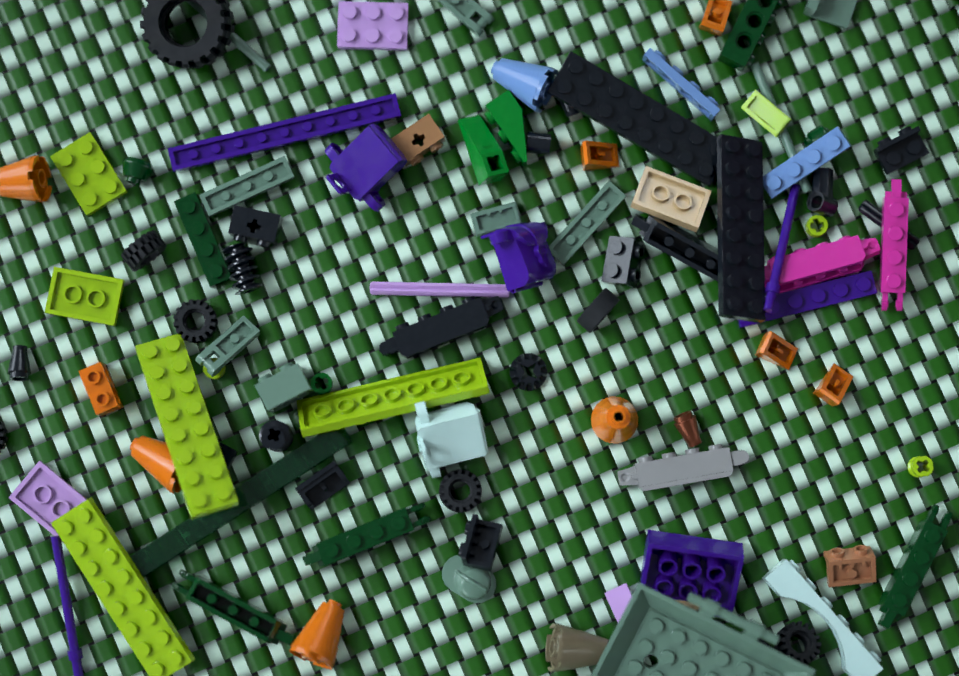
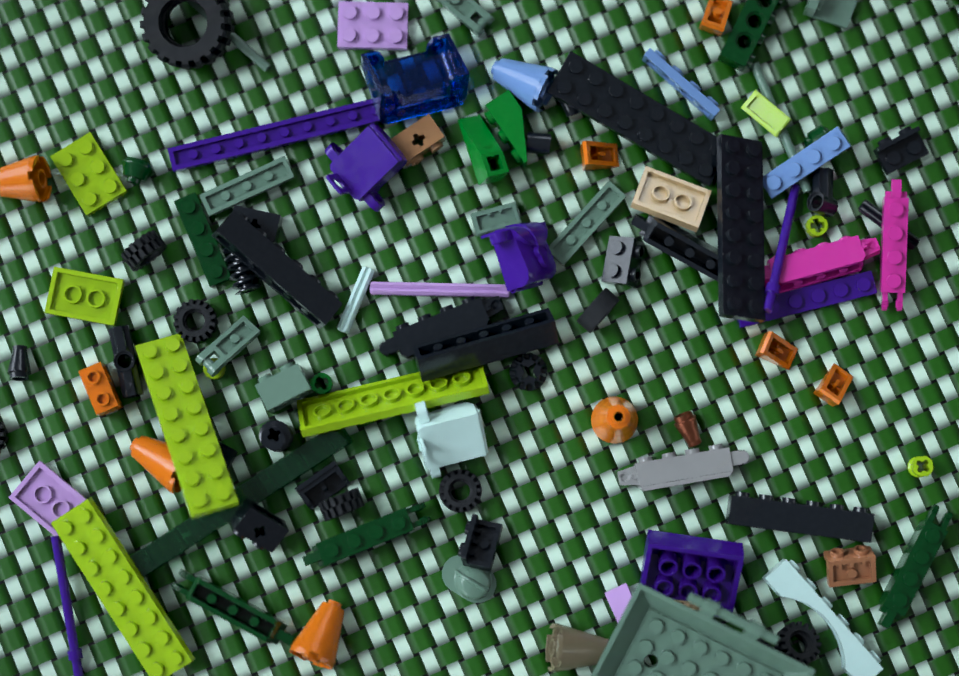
none -> black piece [108,325,144,399]
none -> black brick [211,210,343,329]
none -> black brick [230,498,289,553]
none -> black tyre [318,488,365,522]
none -> light aqua axle [337,266,374,334]
none -> clear blue windscreen [360,33,470,124]
none -> black brick [412,308,559,382]
none -> black brick [725,491,874,543]

